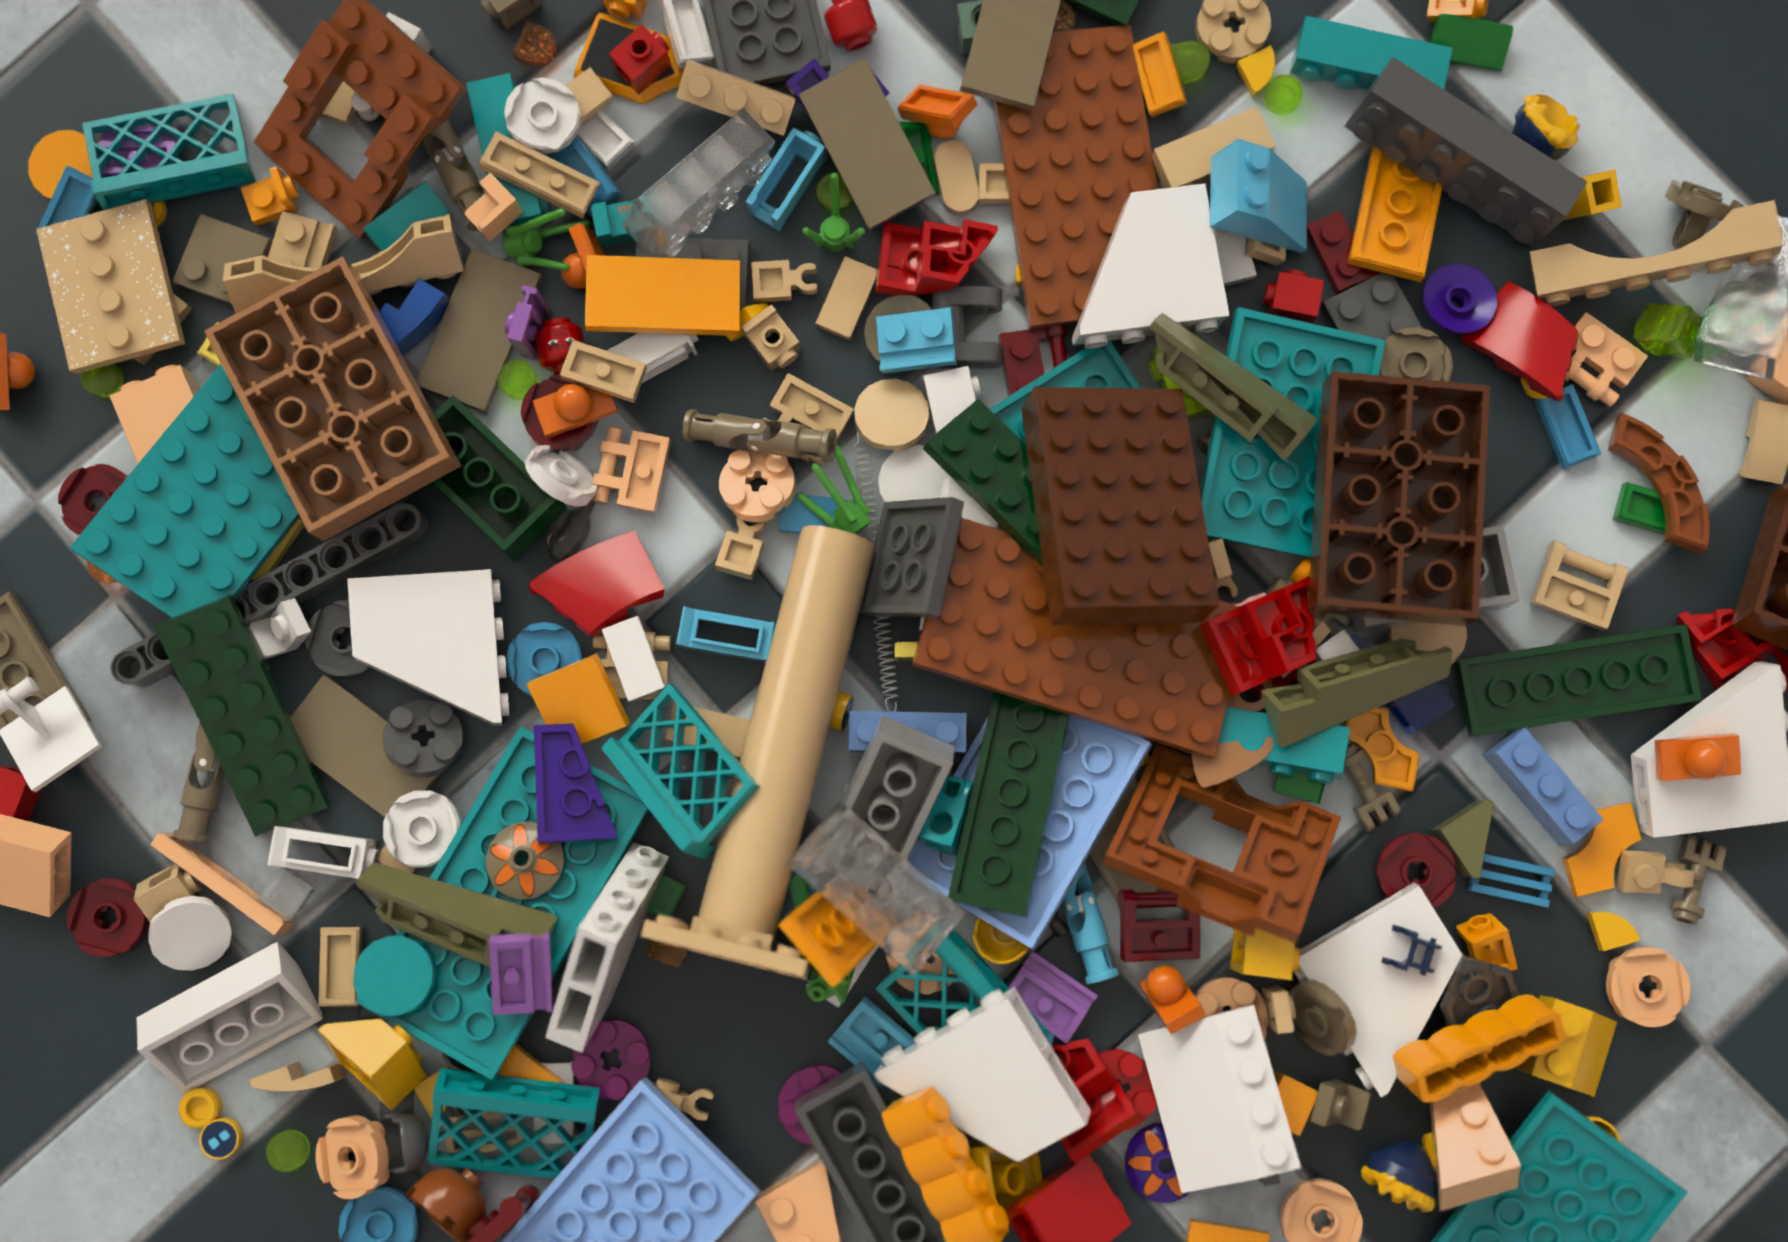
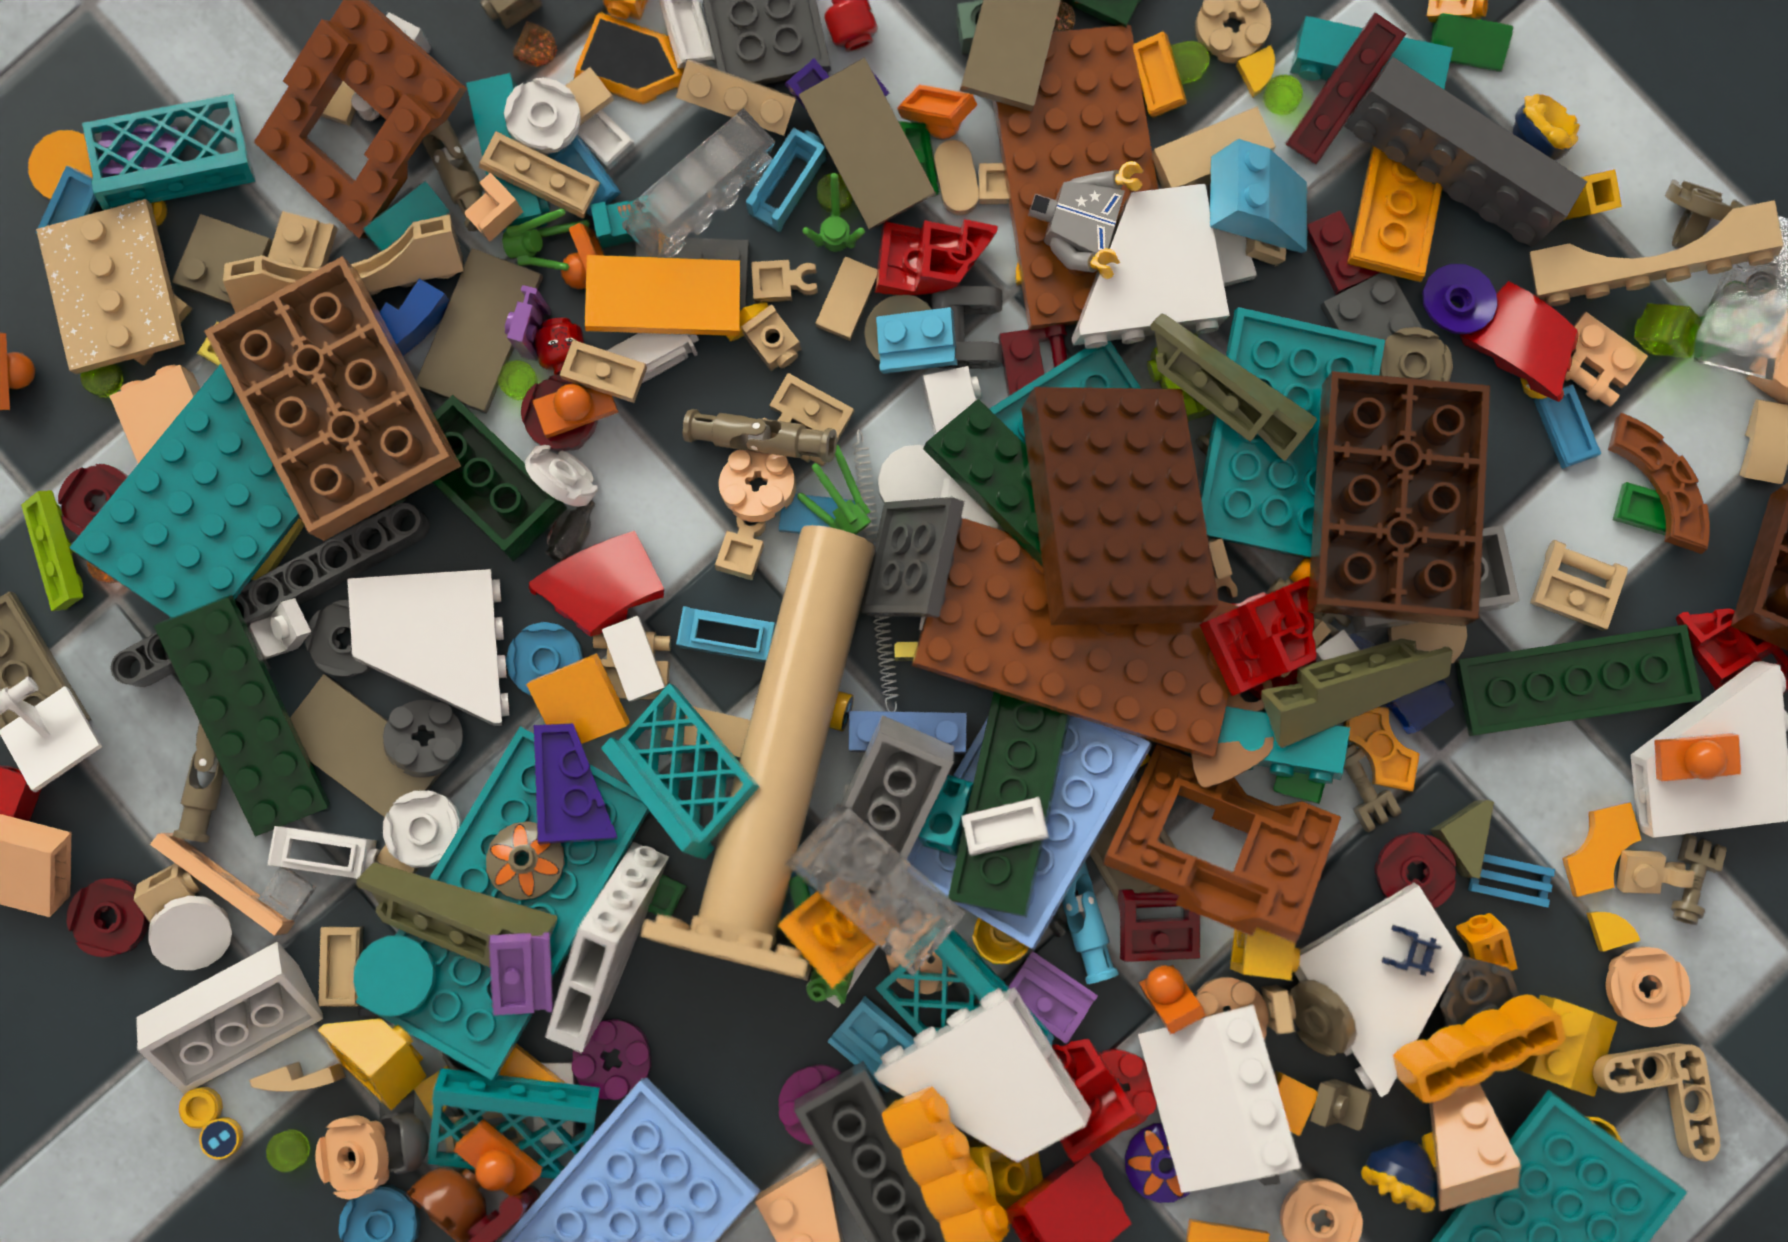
light orange bracket [241,166,300,226] -> none
light nougat plate [592,427,671,514] -> none
red brick [609,25,672,95] -> none
clear orange tile [647,941,687,968] -> none
tan plate [650,1078,715,1120] -> none
tan tile [854,379,929,452] -> none
red brick [1262,270,1324,324] -> none
medium blue brick [1482,728,1604,845] -> none
none -> lime plate [21,490,83,611]
none -> orange tile [454,1119,542,1196]
none -> white tile [962,797,1049,856]
none -> light grey torso [1028,161,1144,279]
none -> dark red tile [1285,12,1407,165]
none -> tan beam [1593,1043,1720,1161]

